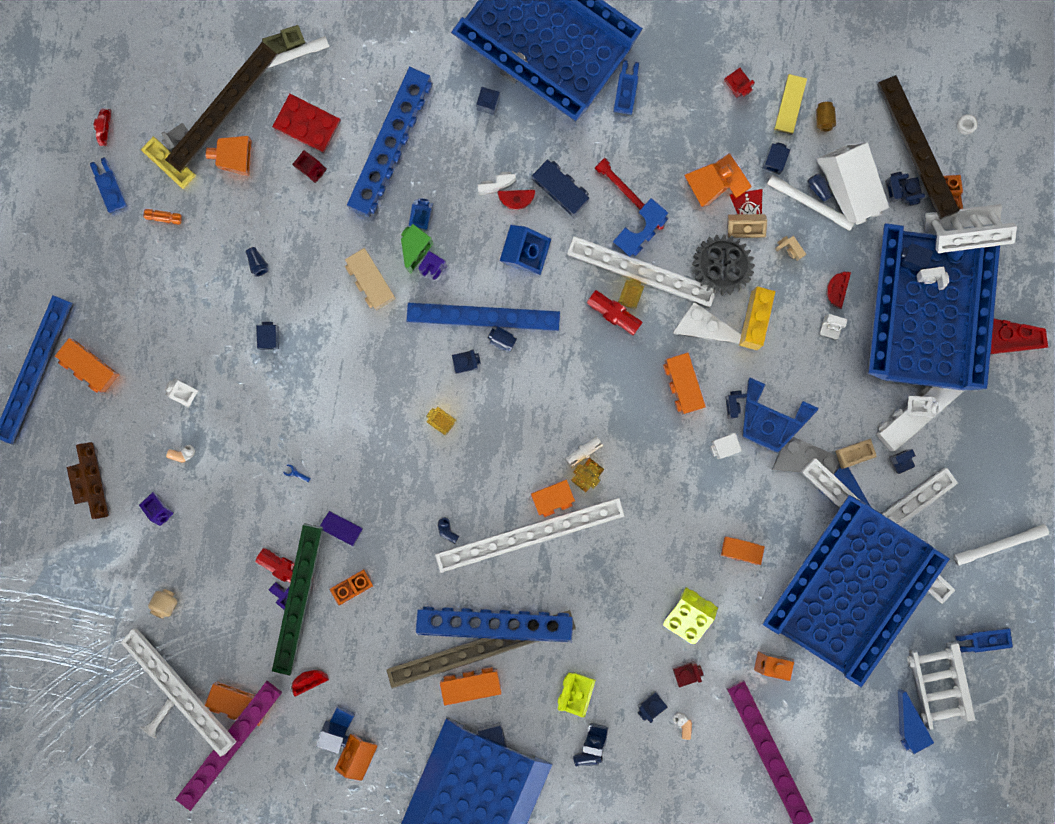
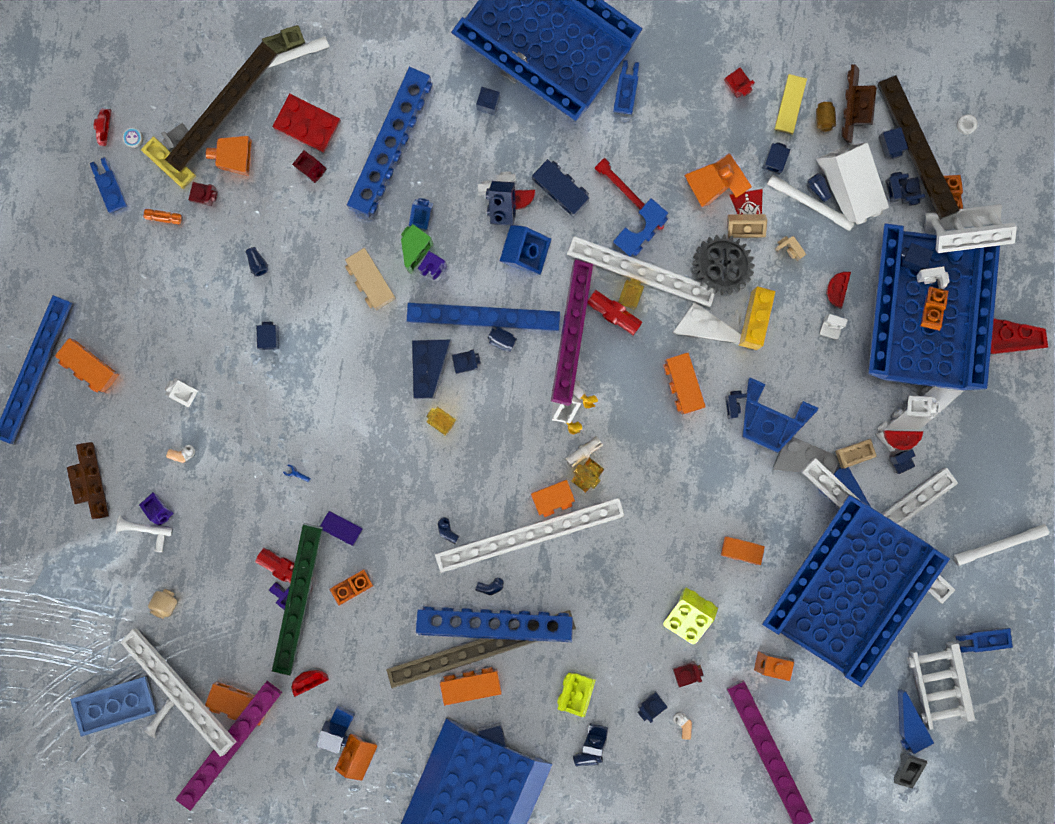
white brick [710,433,742,459] -> none
none -> medium blue plate [70,676,157,736]
none -> white piece [116,515,172,552]
none -> tile [123,128,143,148]
none -> dark red bracket [188,182,218,206]
none -> dark blue wedge [412,339,452,400]
none -> dark blue arm [475,578,504,595]
none -> dark blue brick [486,181,516,225]
none -> magenta plate [551,259,593,406]
none -> white torso [552,380,598,435]
none -> reddish brown bracket [842,64,877,143]
none -> dark blue brick [878,127,908,159]
none -> red plate [883,430,924,450]
none -> dark grey slope [894,753,927,789]
none -> orange slope [920,287,948,331]

